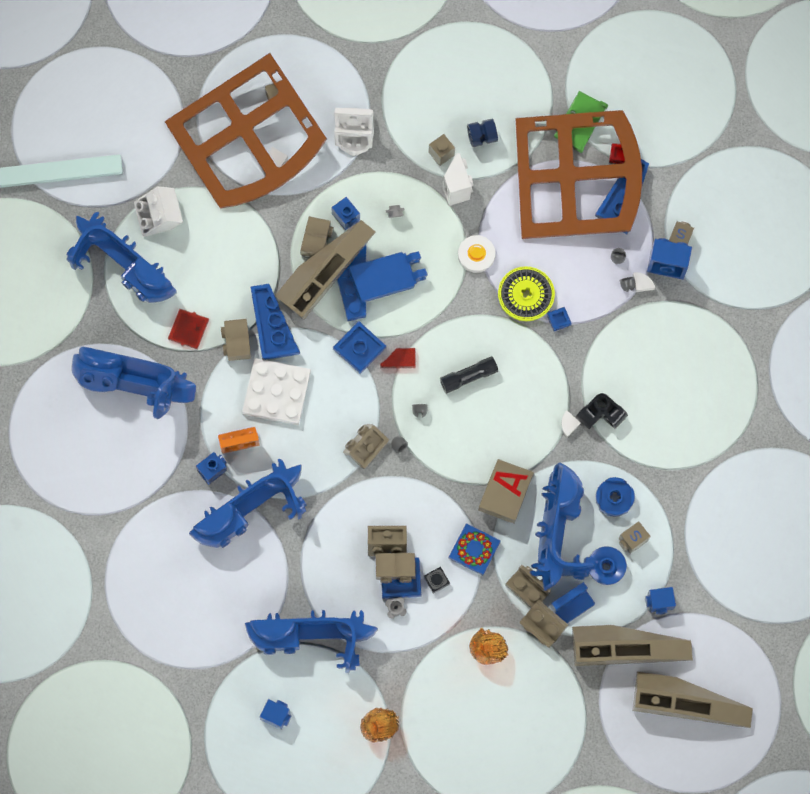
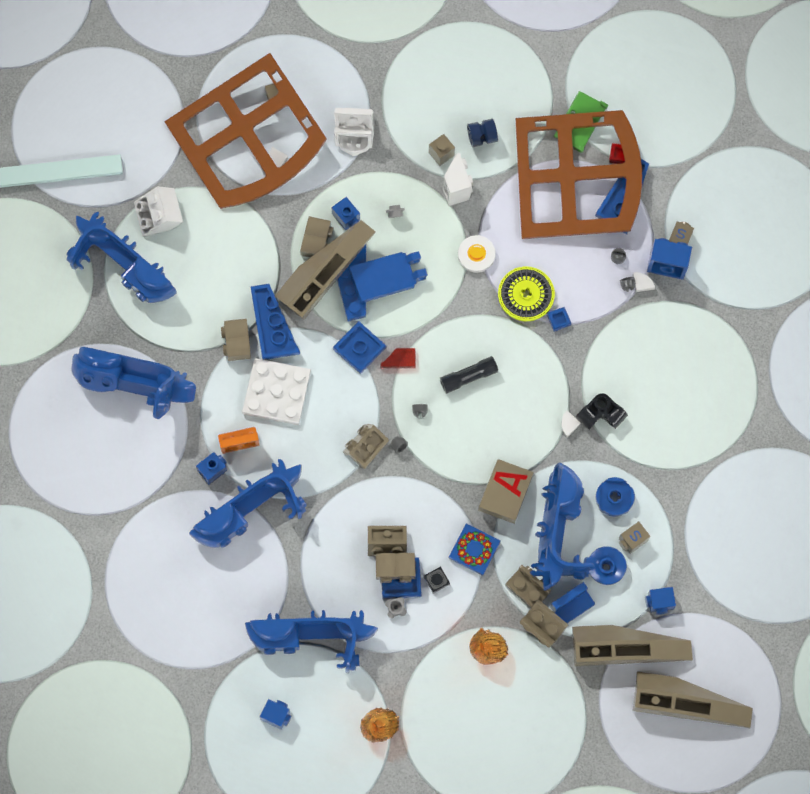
clear red piece [168,309,209,350] -> none

